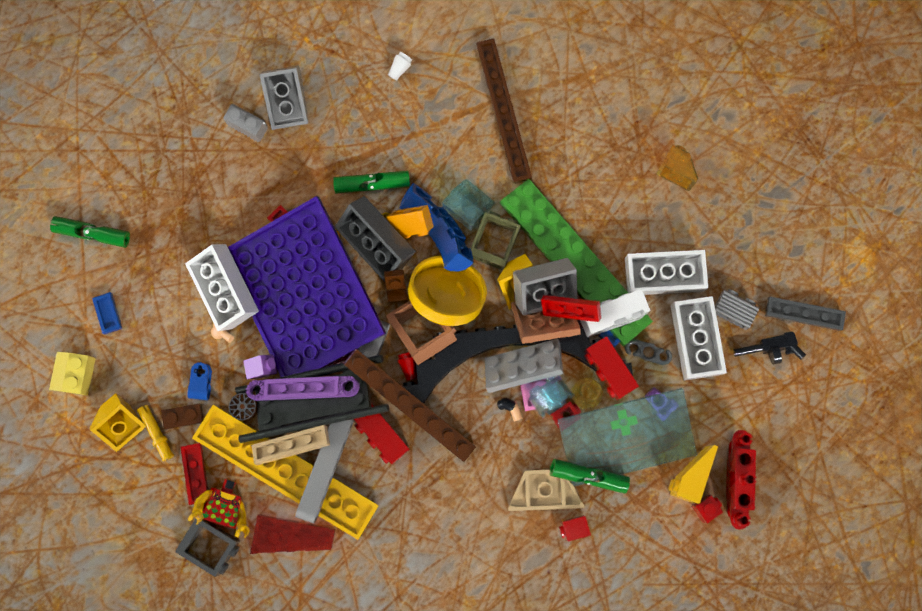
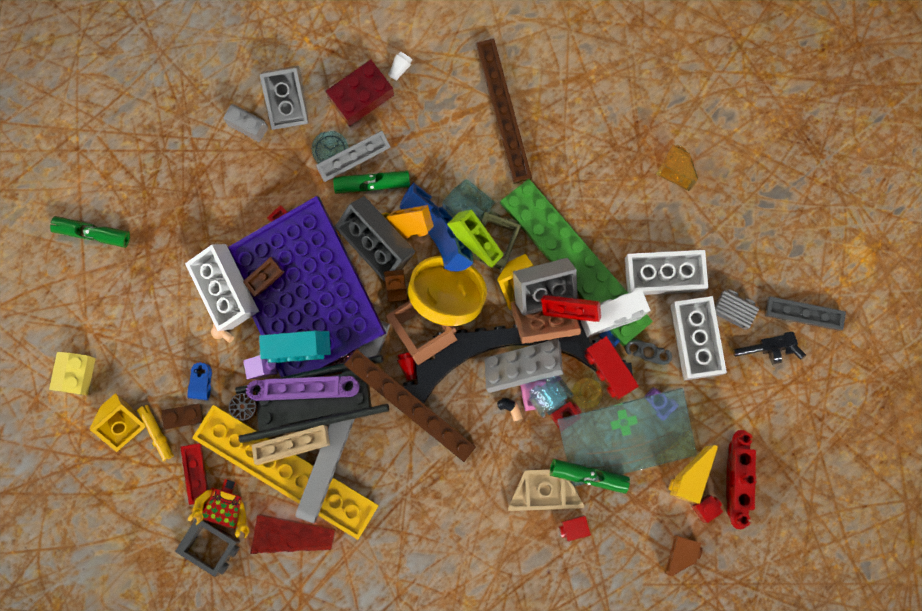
blue tile [92,292,123,335] -> none
red brick [354,404,410,465] -> none
none -> reddish brown plate [243,257,285,297]
none -> teal brick [259,331,331,363]
none -> clear light blue tile [311,131,349,163]
none -> light grey plate [315,131,391,182]
none -> dark red brick [325,59,394,127]
none -> lime slope [447,209,504,267]
none -> dark orange slope [665,535,703,576]

